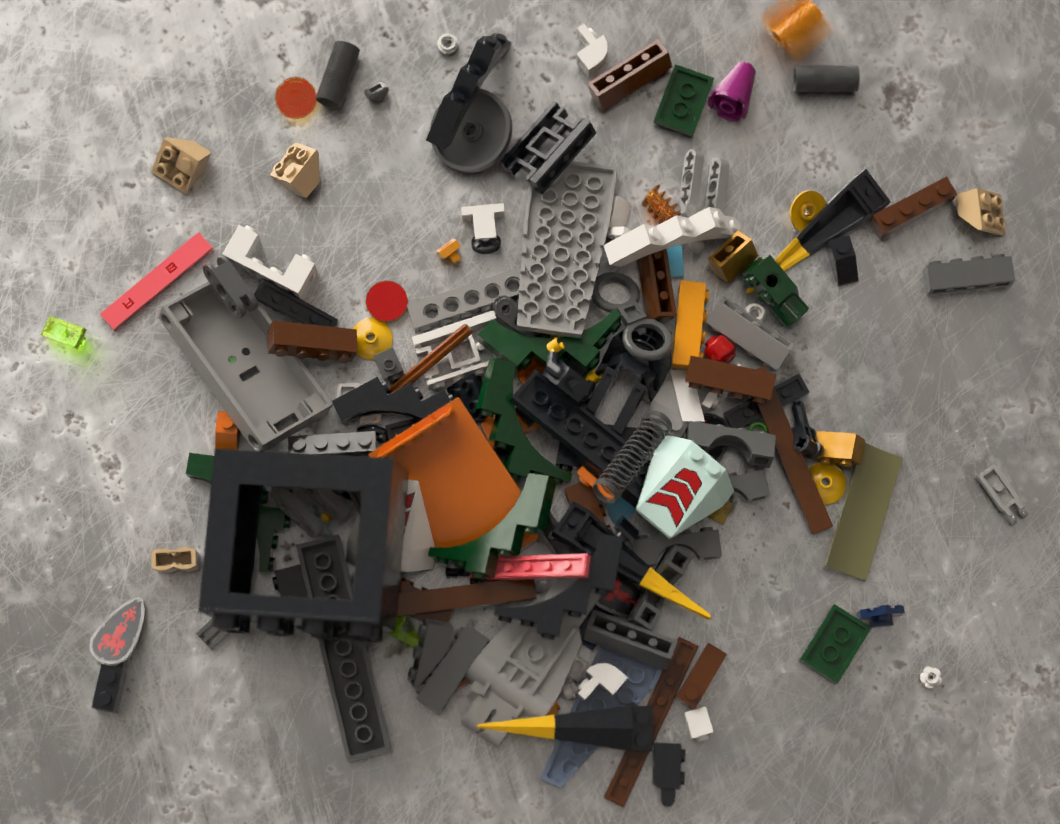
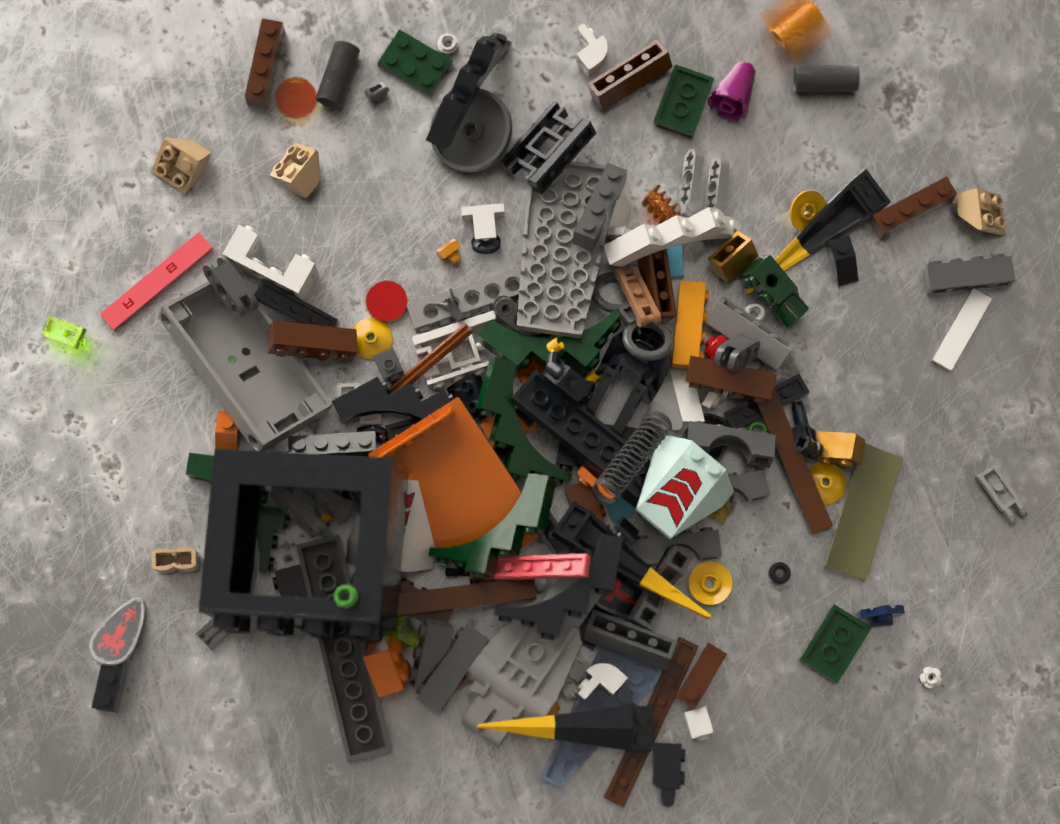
none -> reddish brown brick [244,18,285,109]
none -> bright green plate [334,585,358,608]
none -> orange brick [363,634,410,697]
none -> dark green plate [377,29,453,97]
none -> dark grey bar [437,289,464,322]
none -> dark grey arch [573,163,627,251]
none -> medium nougat plate [614,265,661,327]
none -> yellow dish [688,561,732,605]
none -> dark grey piece [714,334,760,372]
none -> black plate [769,562,791,584]
none -> white tile [931,288,992,372]

